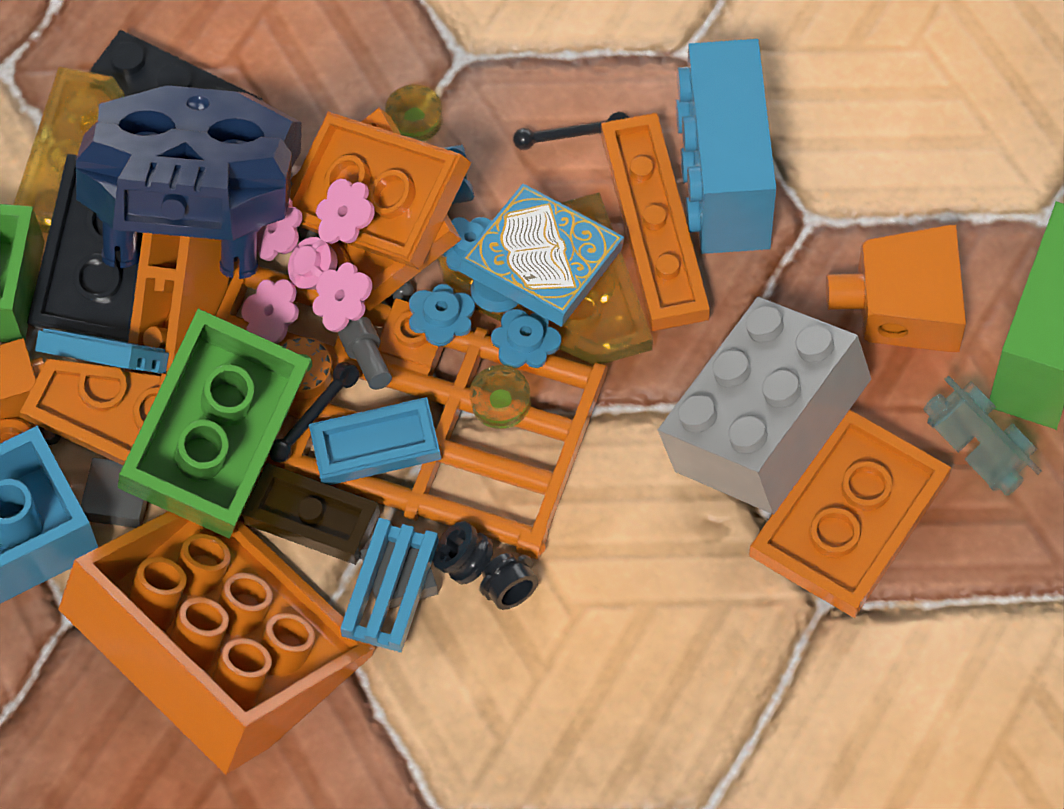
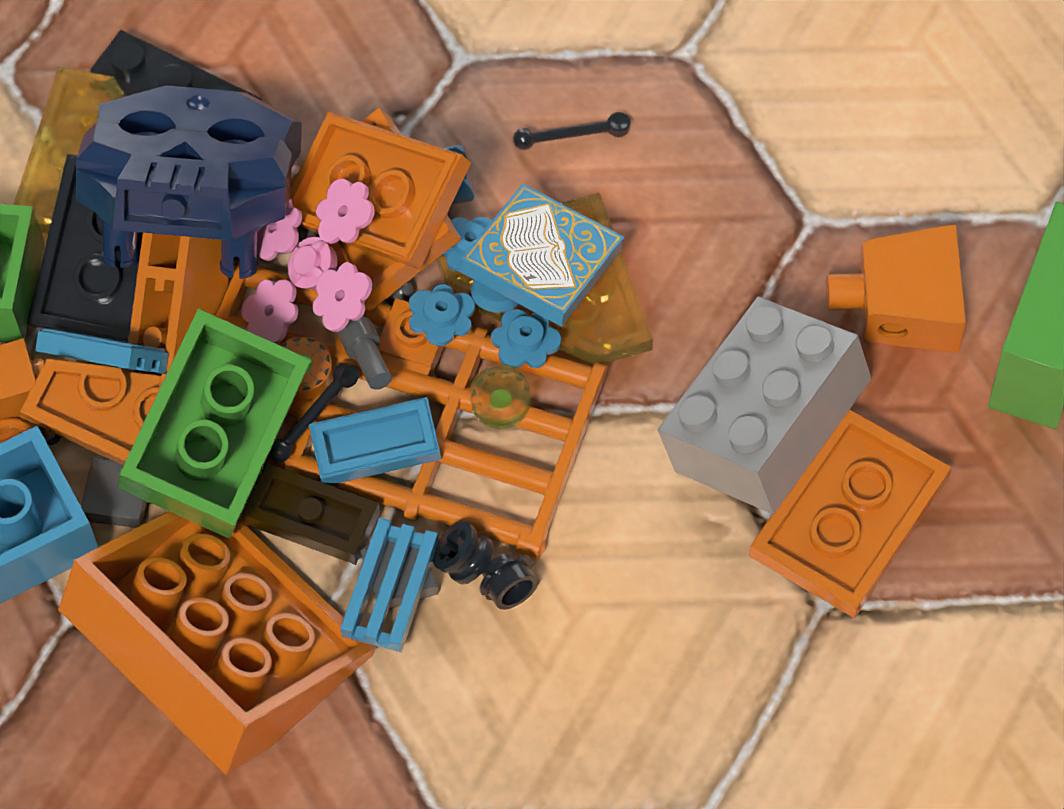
clear yellow tile [385,84,443,142] -> none
orange plate [601,113,710,332] -> none
dark azure brick [676,39,776,254] -> none
clear light blue hinge [924,375,1042,496] -> none

